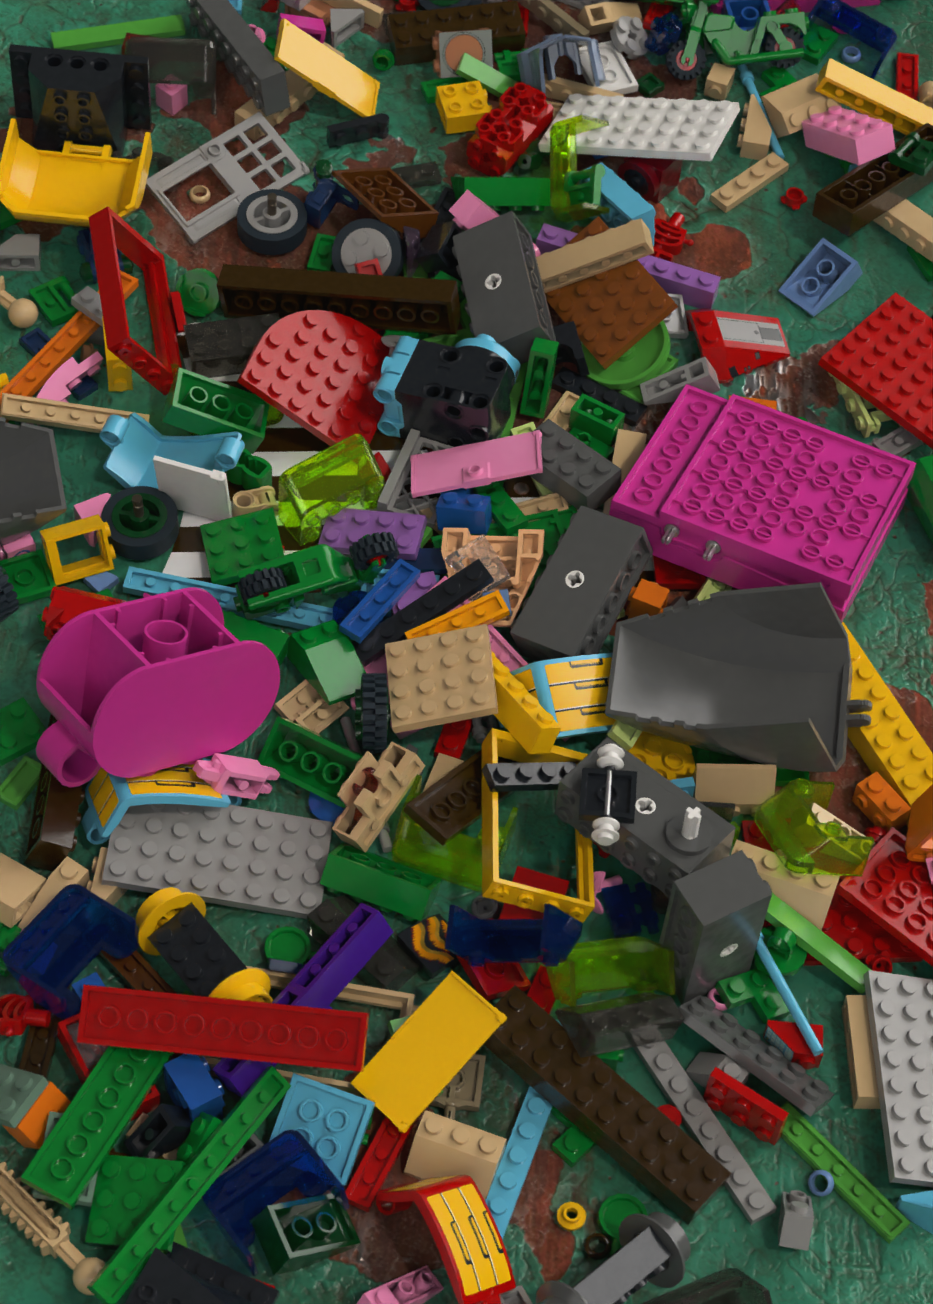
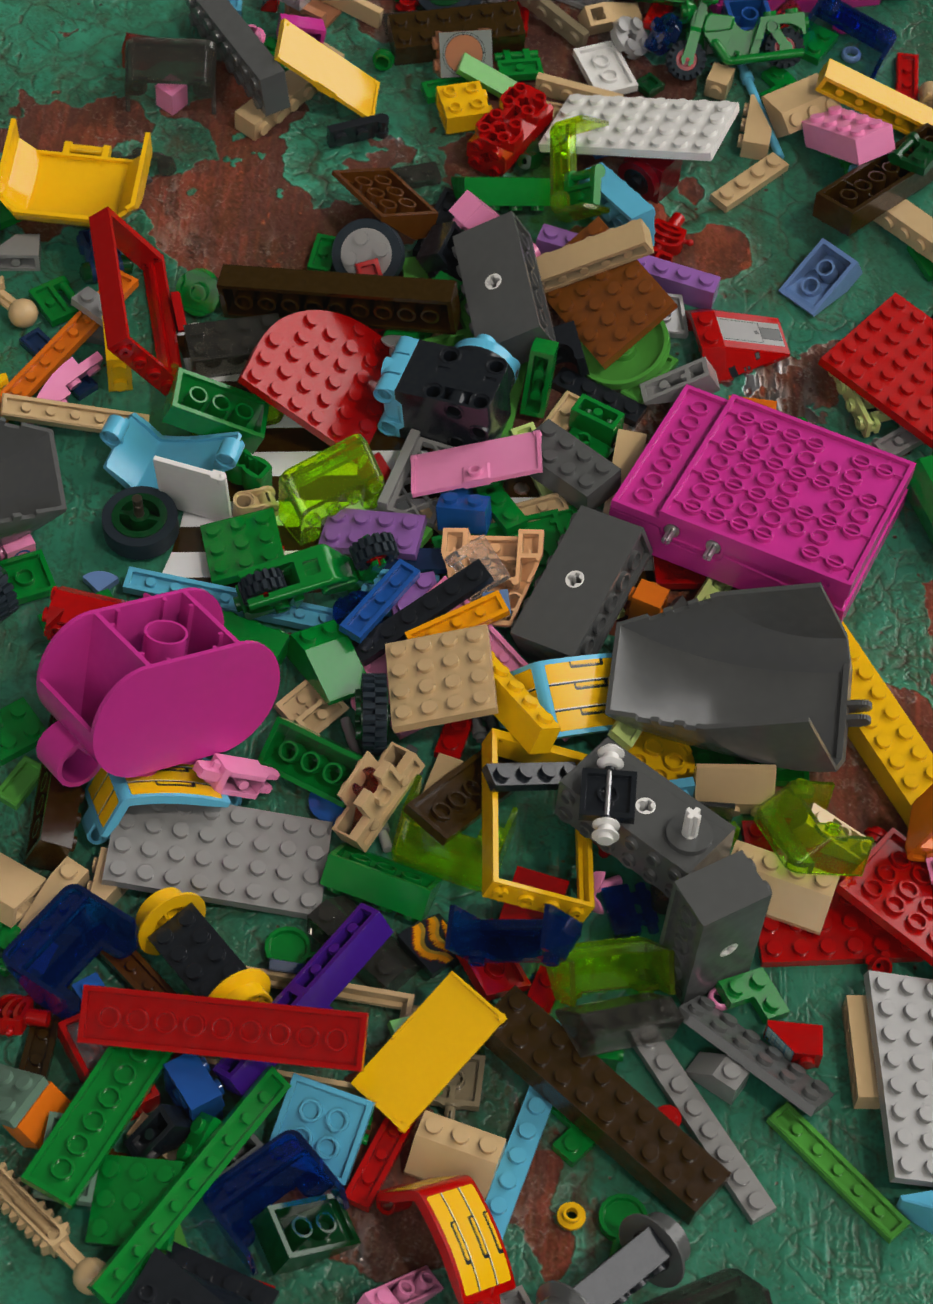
black wedge [9,44,152,158] -> none
yellow window [40,514,116,586] -> none
bright green tile [50,14,186,51] -> none
bright pink slope [74,493,111,547] -> none
medium nougat plate [80,343,98,363] -> none
light grey door [146,111,310,245] -> none
tan piece [189,185,211,204] -> none
wheel [237,189,307,255] -> none
dark blue piece [304,159,359,229] -> none
light grey slope [330,9,365,48] -> none
slope [403,226,420,277] -> none
dark grey tile [471,894,500,921] -> none
sand blue piece [517,33,606,95] -> none
dark brown piece [584,1233,611,1260] -> none
red plate [703,1067,789,1146] -> none
green tile [753,925,807,976] -> none
medium azure bar [756,932,824,1056] -> none
bright green tile [765,893,871,994] -> none
light grey slope [778,1190,814,1251] -> none
red plate [780,187,807,210] -> none
medium blue piece [808,1169,834,1197] -> none
orange brick [852,771,911,833] -> none

